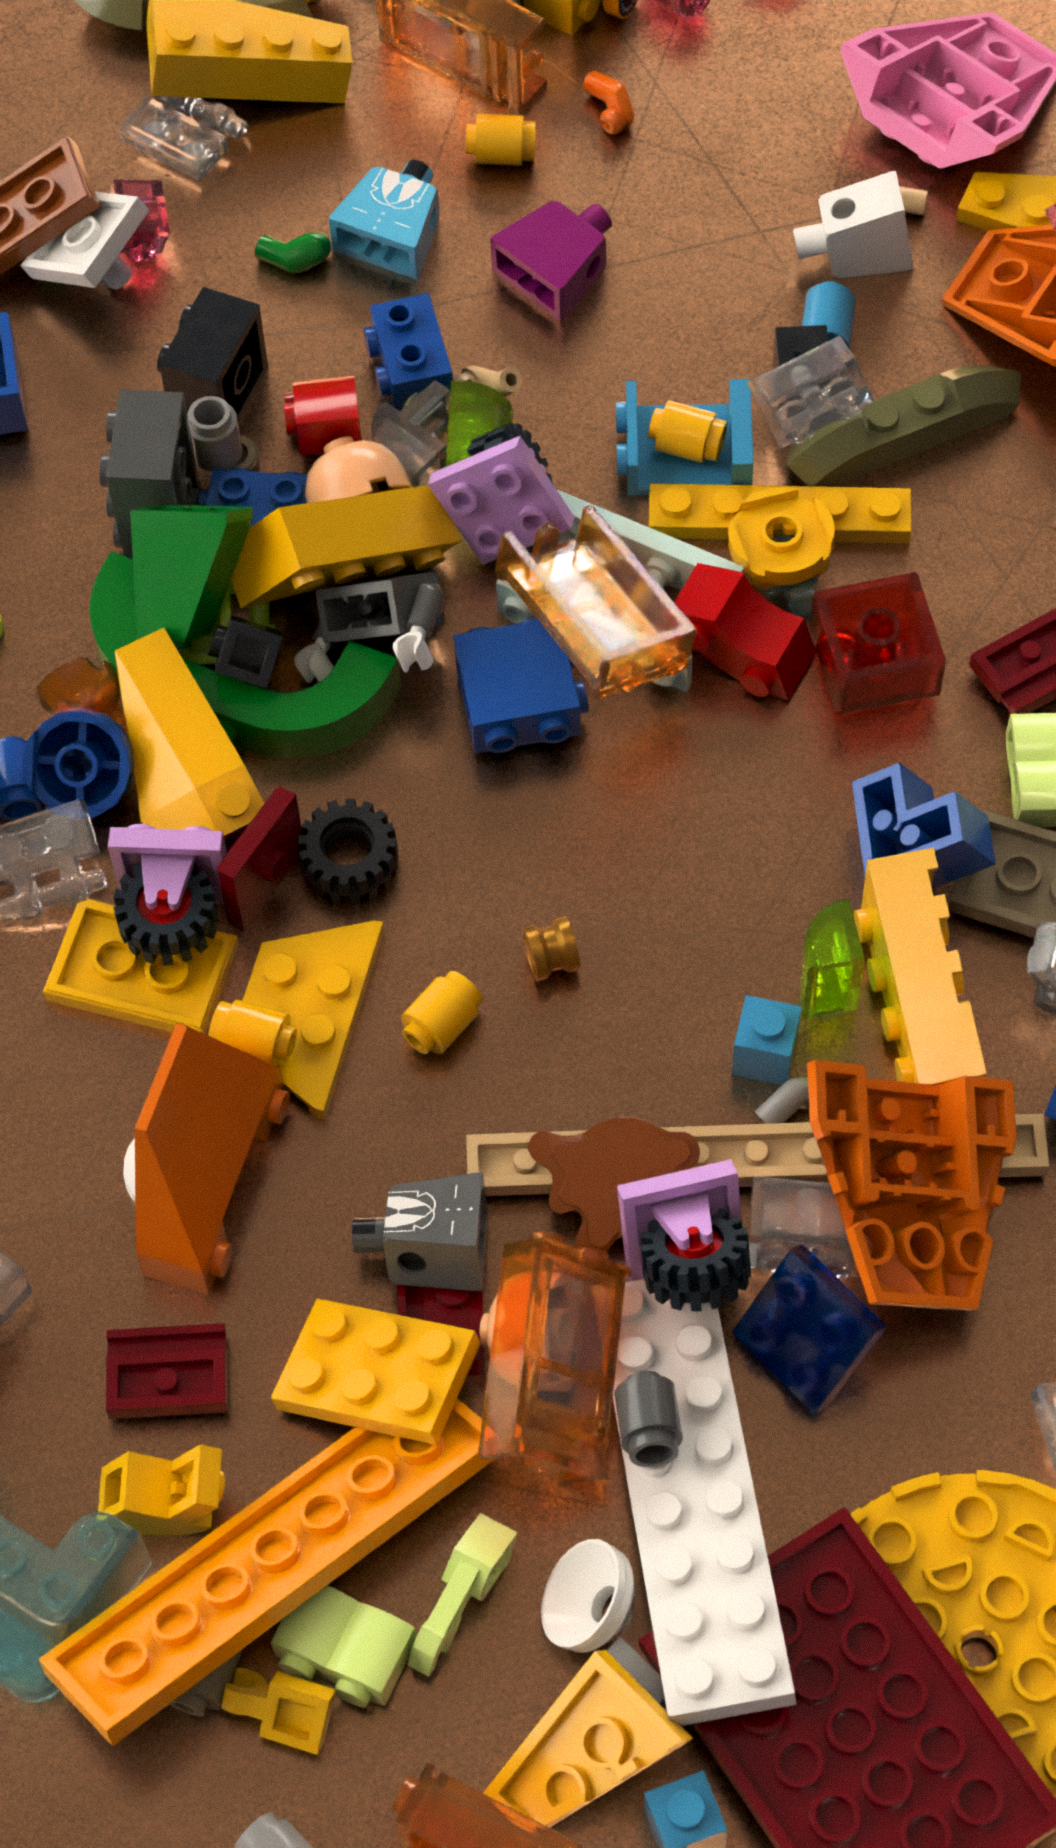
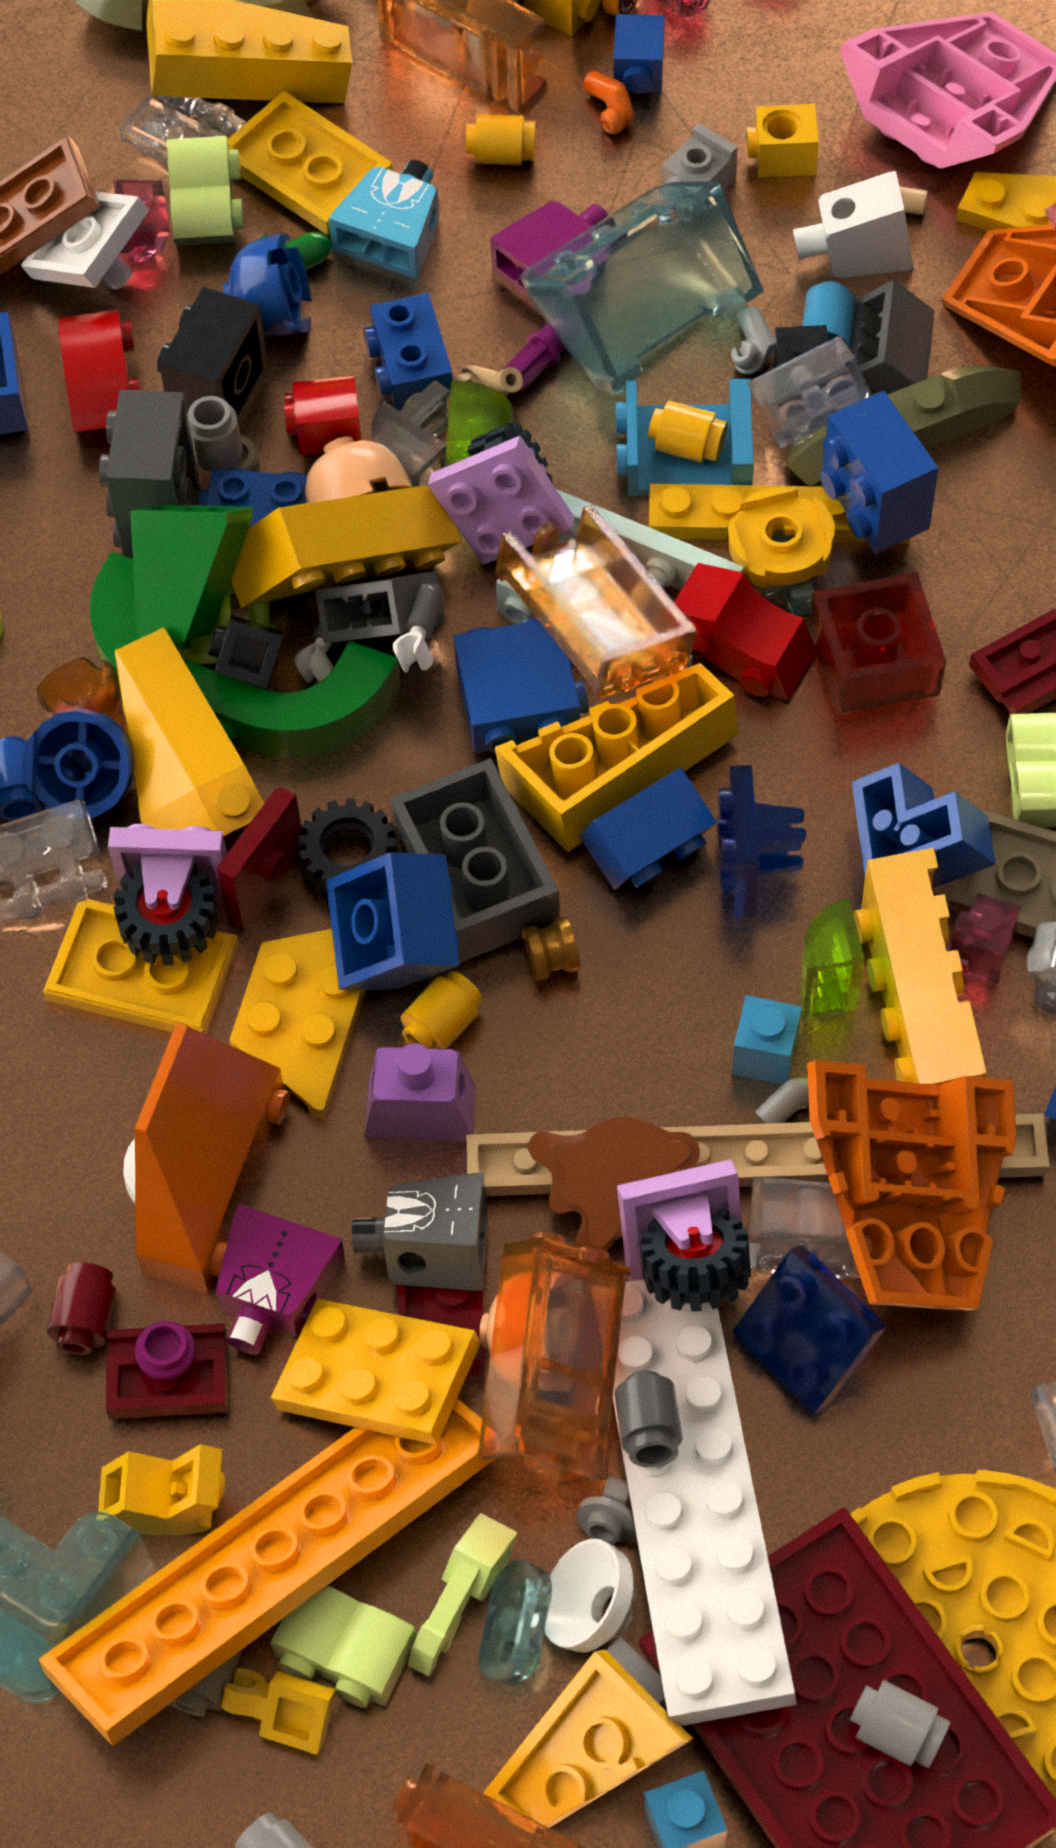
yellow brick [208,999,297,1066] -> none
none -> dark red brick [47,1262,116,1355]
none -> red brick [58,309,141,433]
none -> magenta plate [135,1321,195,1380]
none -> yellowish green brick [167,136,244,246]
none -> magenta torso [216,1204,346,1355]
none -> blue cylinder [223,233,312,337]
none -> yellow plate [228,90,393,235]
none -> blue brick [326,852,460,990]
none -> medium lavender torso [364,1043,476,1141]
none -> dark grey brick [389,758,560,963]
none -> clear light blue plate [479,1560,552,1687]
none -> yellow wedge [495,663,738,852]
none -> magenta axle [502,306,585,391]
none -> clear light blue windscreen [520,181,764,395]
none -> light grey plate [576,1475,636,1544]
none -> blue brick [578,767,717,890]
none -> blue brick [614,14,665,93]
none -> light grey brick [661,123,738,216]
none -> clear blue plate [717,765,806,918]
none -> light grey arm [731,307,775,374]
none -> yellow brick [746,104,819,178]
none -> blue brick [820,390,939,554]
none -> dark grey brick [847,279,935,395]
none -> light grey brick [850,1680,951,1768]
none -> clear pink brick [949,893,1021,984]

